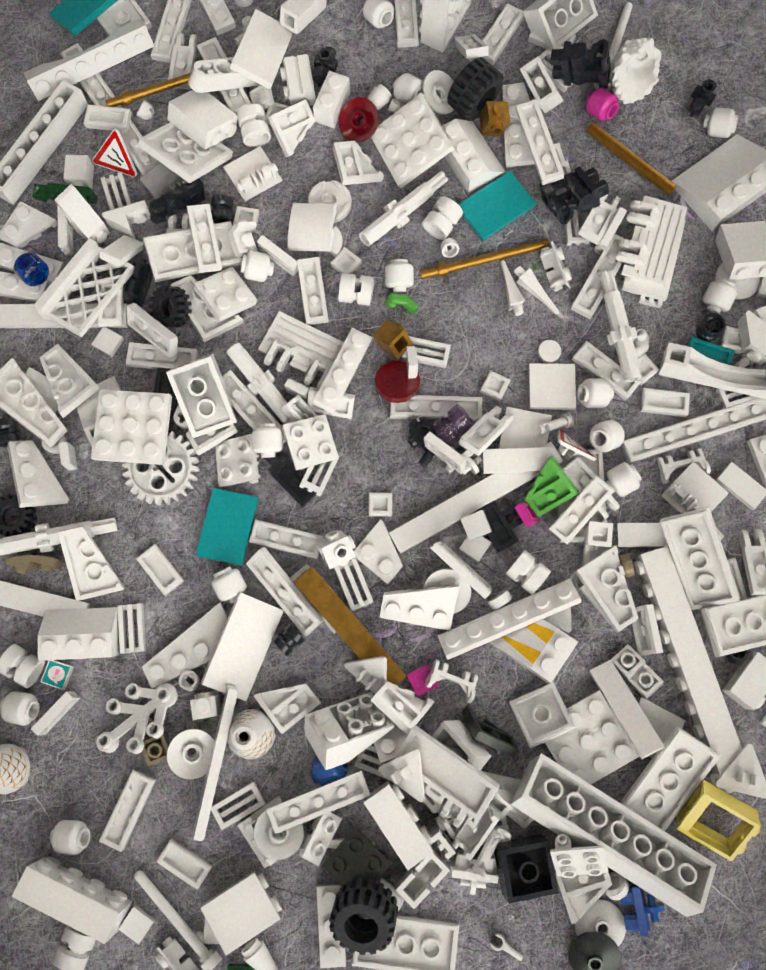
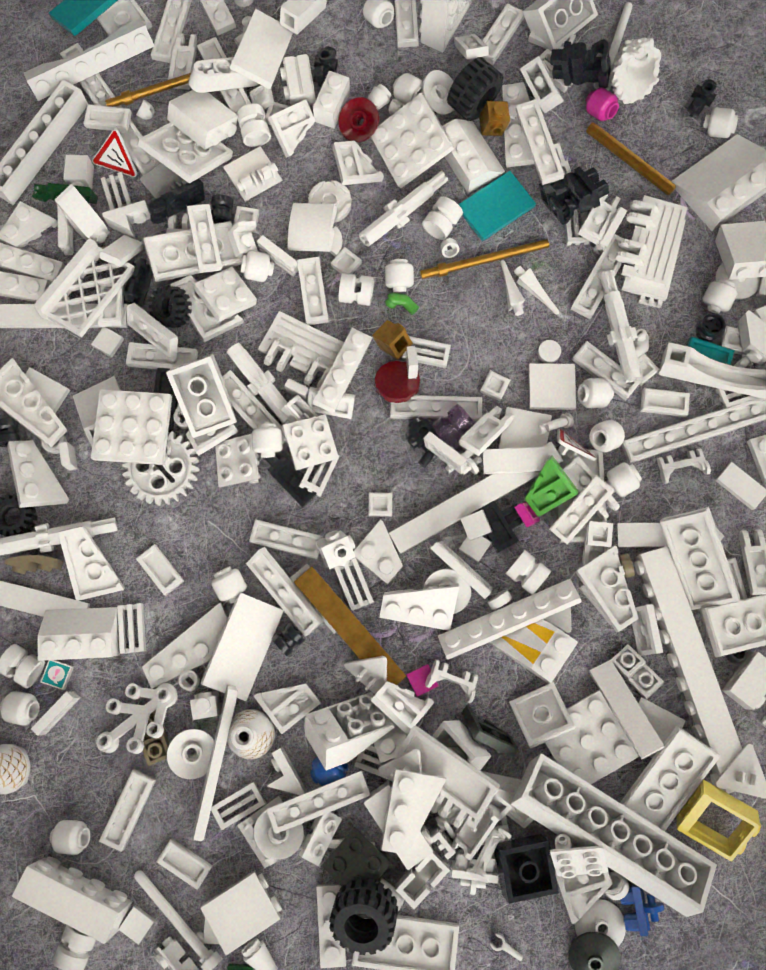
clear blue head [13,252,49,287] -> none
white wing [39,344,100,418] -> none
teal tile [195,488,259,566] -> none
white hinge [540,241,572,291] -> none
white hinge [661,462,729,514] -> none
none -> white slope [267,747,307,795]
none -> white wing [381,768,446,855]

